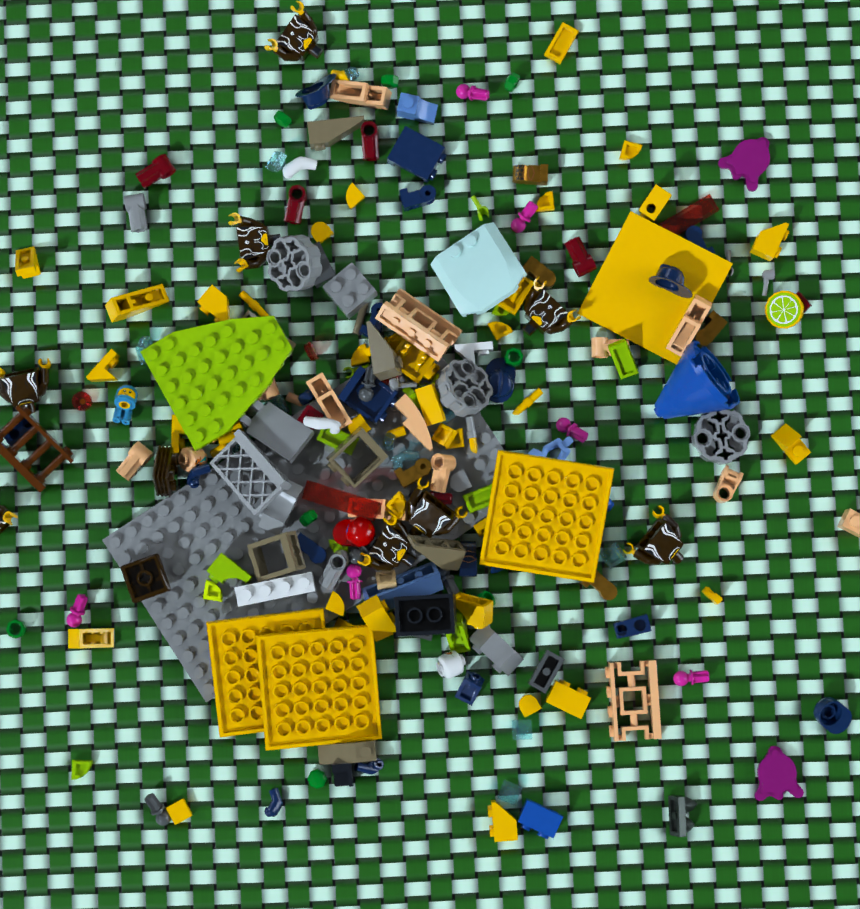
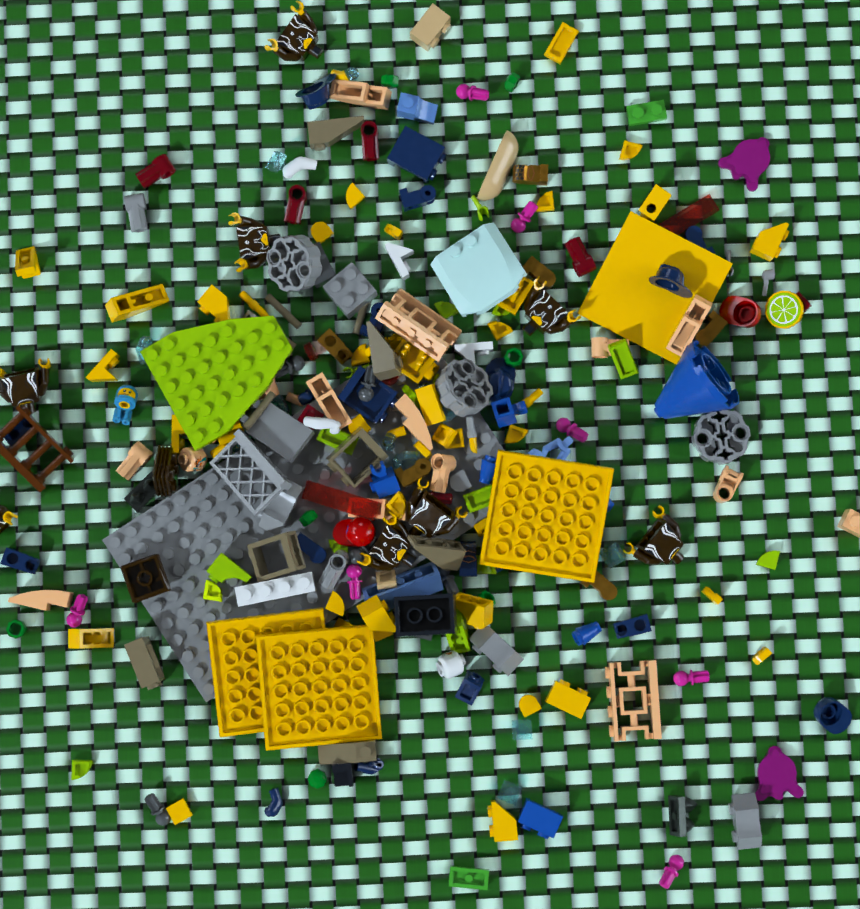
clear red tile [72,391,92,411] -> none
dark blue arm [187,463,211,488] -> none
green tile [274,111,293,128] -> none
light grey hand [389,378,417,391] -> none
dark grey brick [527,649,565,694] -> none
yellow slope [771,424,811,465] -> none
none -> dark blue leg [0,547,41,574]
none -> light nougat slope [8,590,74,611]
none -> pearl dark grey tile [124,472,156,512]
none -> dark tan window [124,636,166,690]
none -> dark tan piece [242,391,276,431]
none -> dark tan piece [265,293,302,329]
none -> dark grey axle [275,356,305,378]
none -> pearl gold leg [317,328,353,365]
none -> blue brick [369,460,401,499]
none -> yellow tile [384,224,403,240]
none -> white slope [385,243,414,281]
none -> tan brick [410,3,451,52]
none -> yellow tile [413,441,432,460]
none -> lime tile [434,301,459,319]
none -> bright green plate [448,865,489,890]
none -> lime tile [476,555,496,574]
none -> tan brick [477,130,519,201]
none -> blue cone [479,455,496,485]
none -> blue brick [491,397,528,428]
none -> yellow tile [504,424,528,444]
none -> blue cone [572,621,602,646]
none -> bright green plate [626,100,667,126]
none -> dark pink axle [659,855,684,889]
none -> red cap [719,296,761,328]
none -> light grey brick [728,792,762,850]
none -> yellow tile [752,647,772,665]
none -> lime tile [756,551,780,570]

